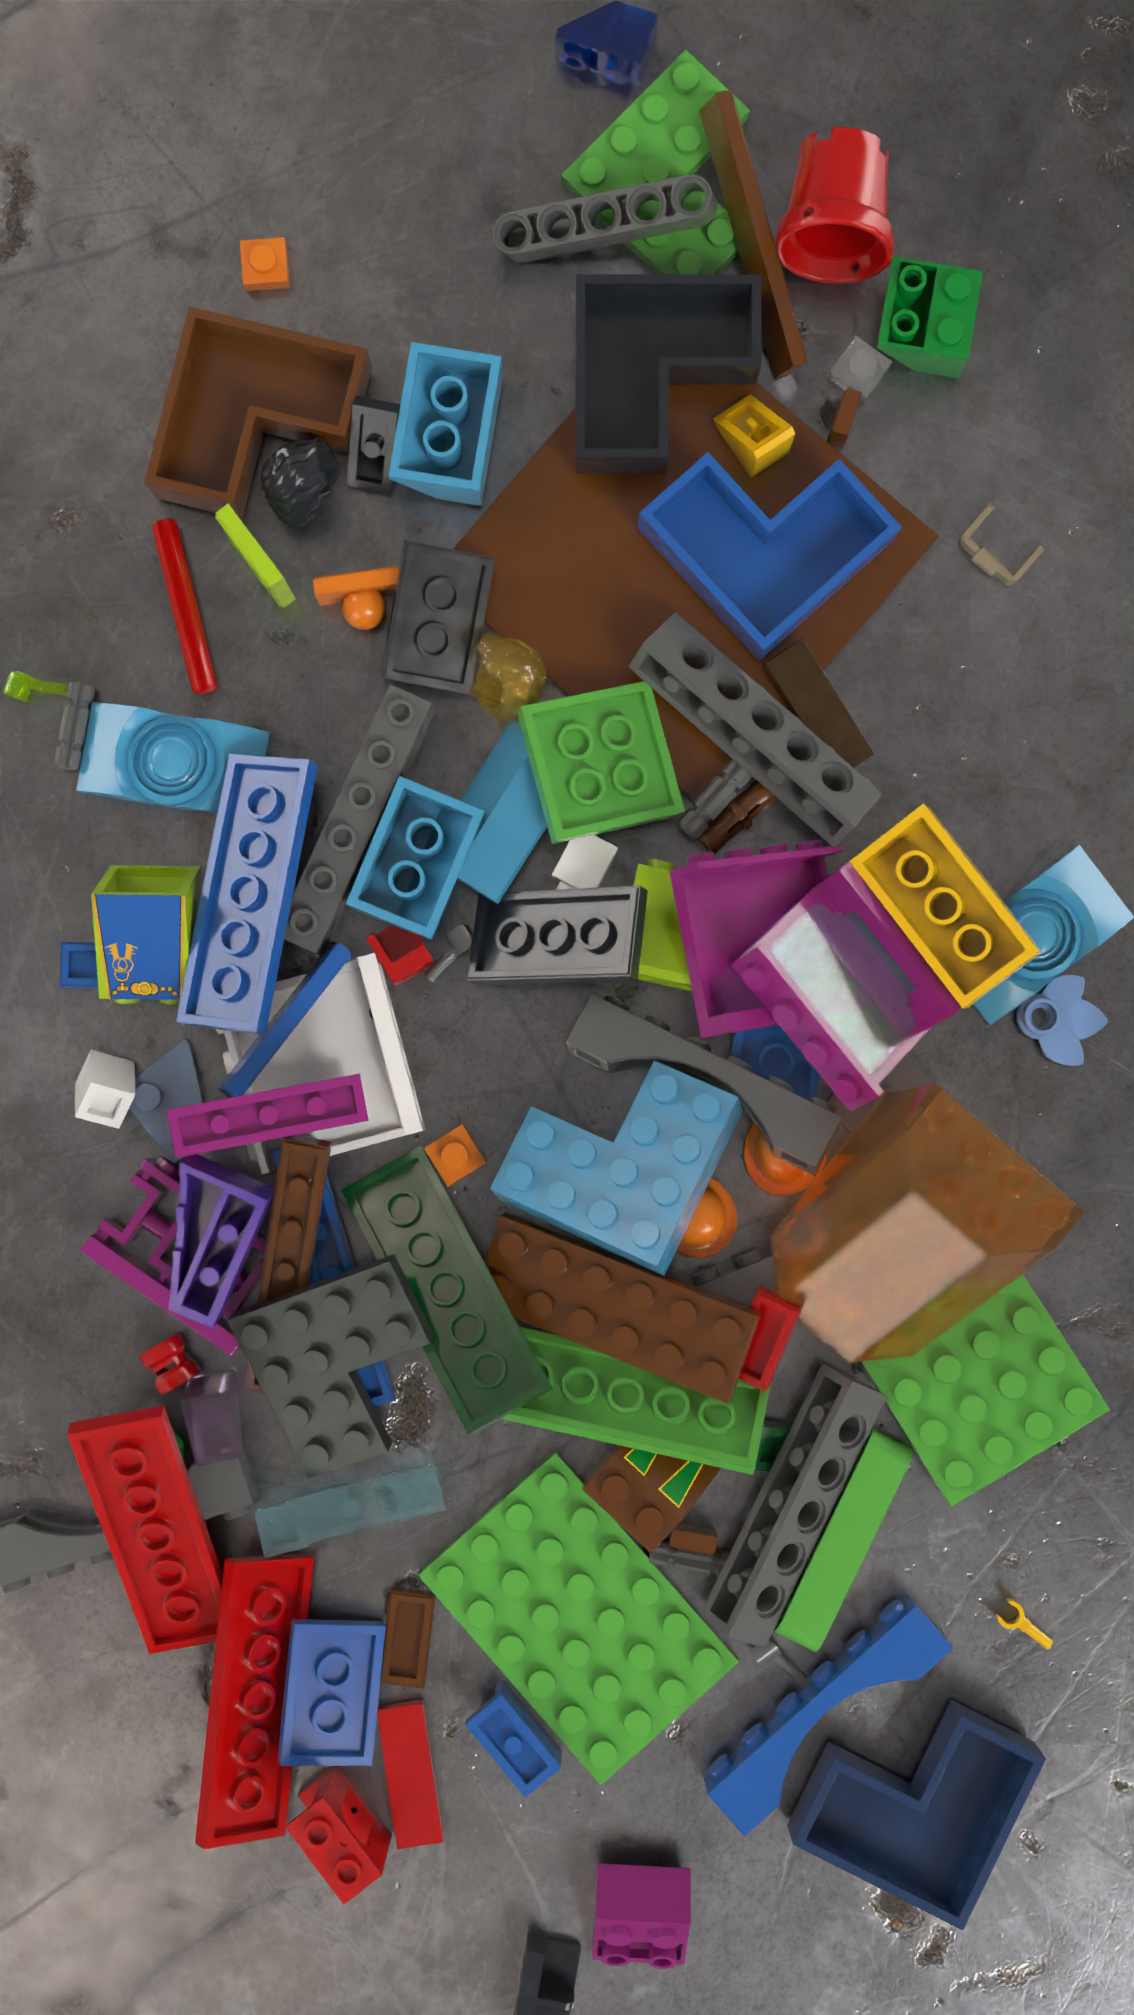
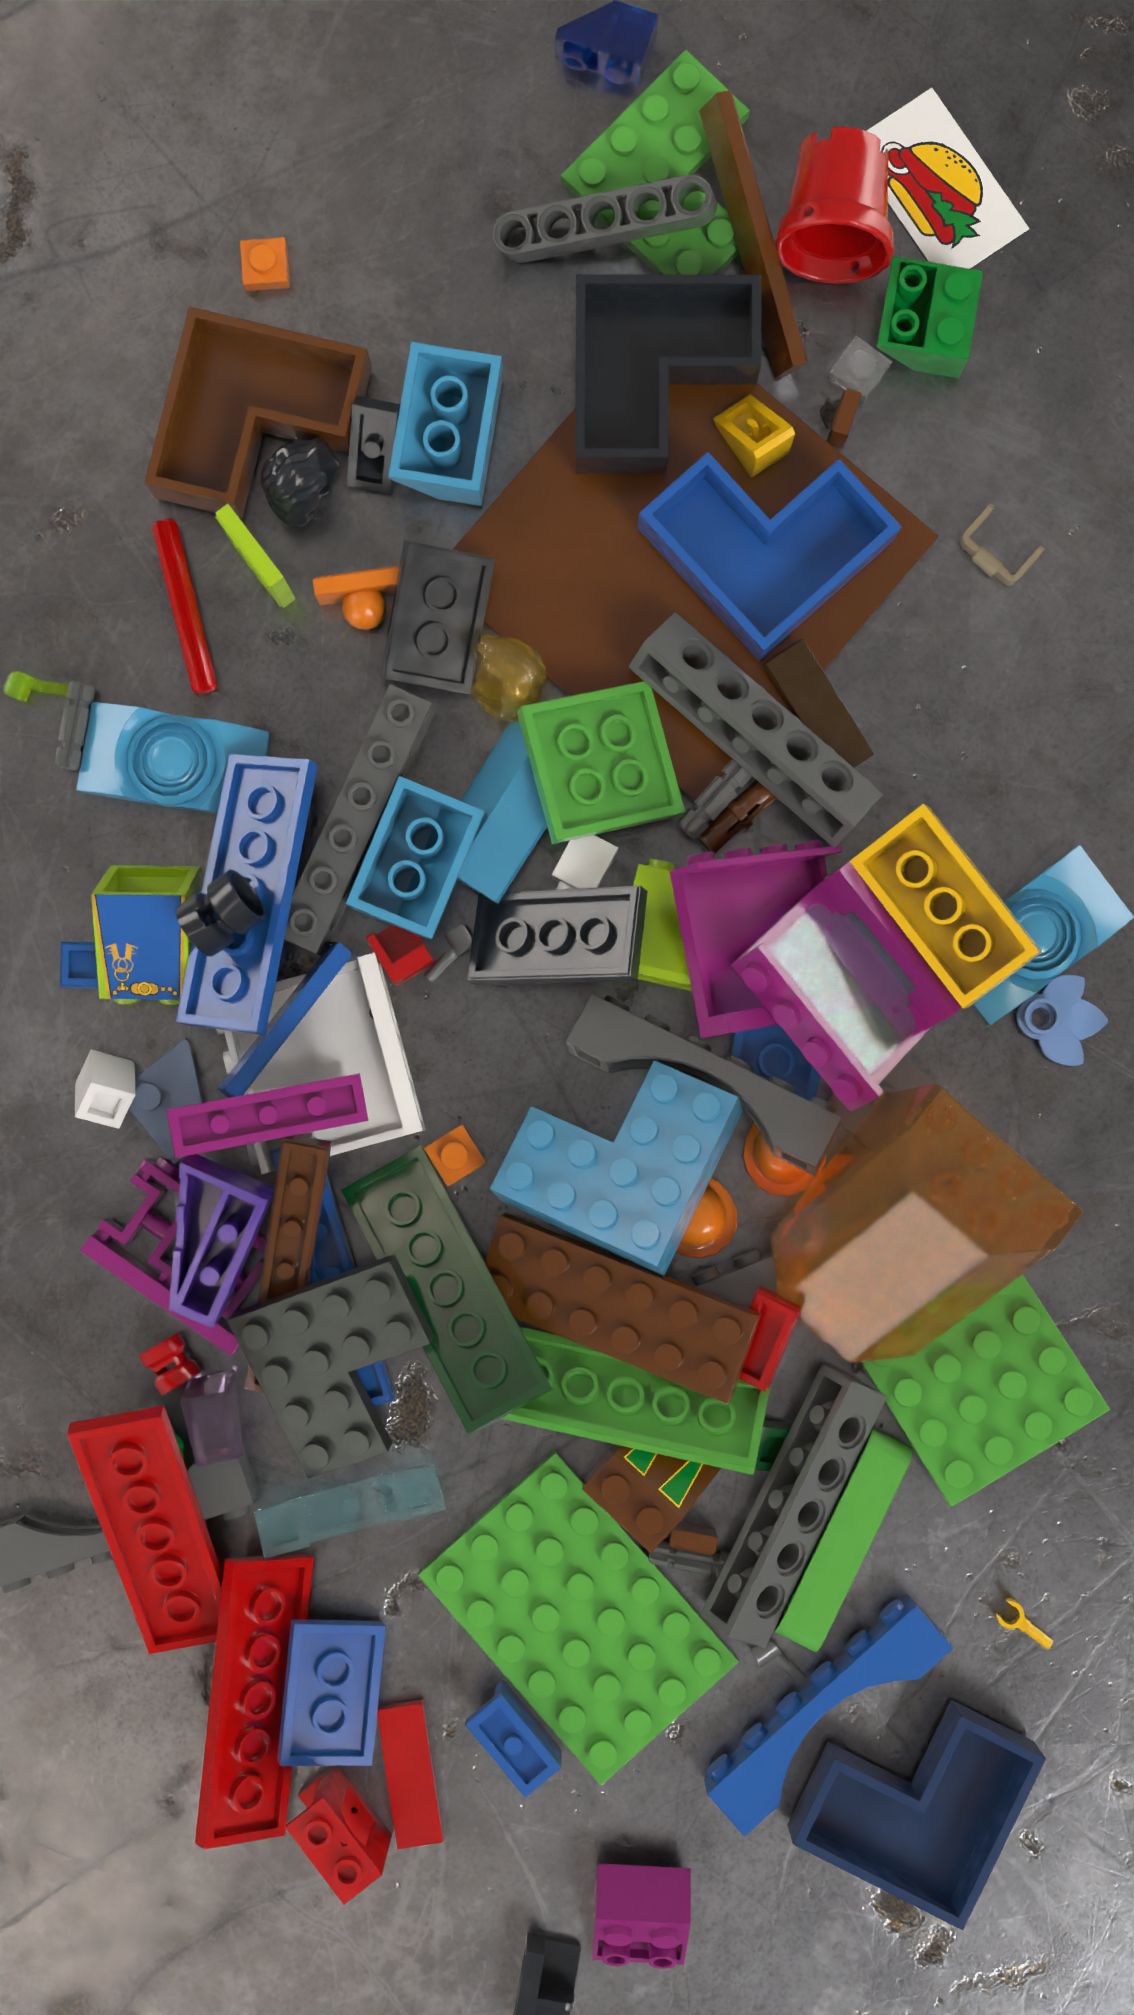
reddish brown tile [380,1587,436,1689] -> none
none -> black wheel [176,869,266,957]
none -> sticker [867,88,1029,269]

